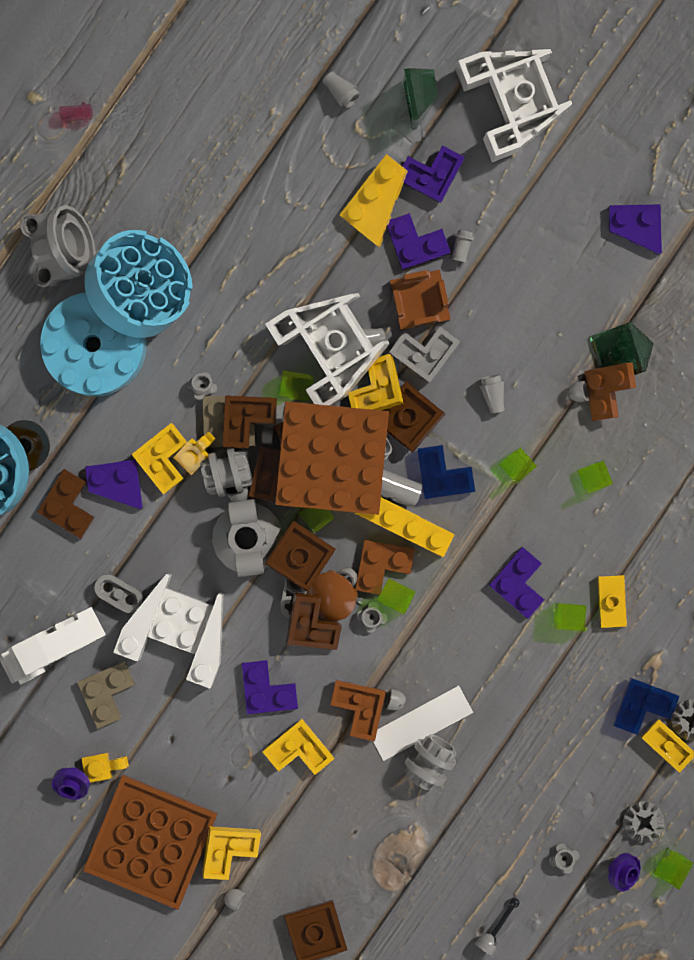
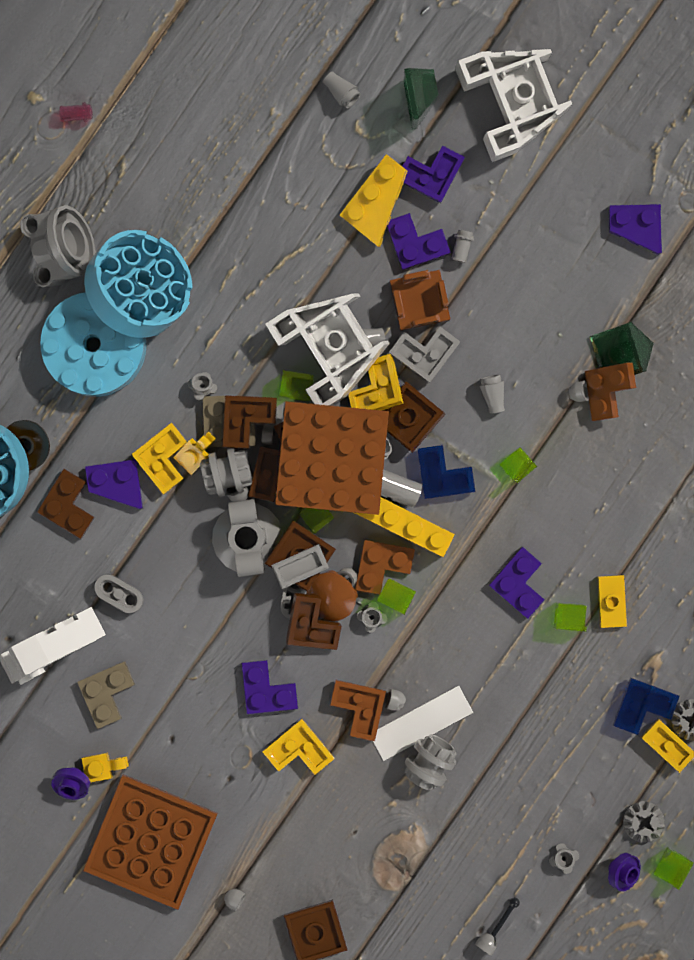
white wedge [113,573,224,688] -> none
yellow plate [202,826,261,880] -> none
clear neon green panel [577,460,613,494] -> none
none -> light grey tile [271,544,329,589]

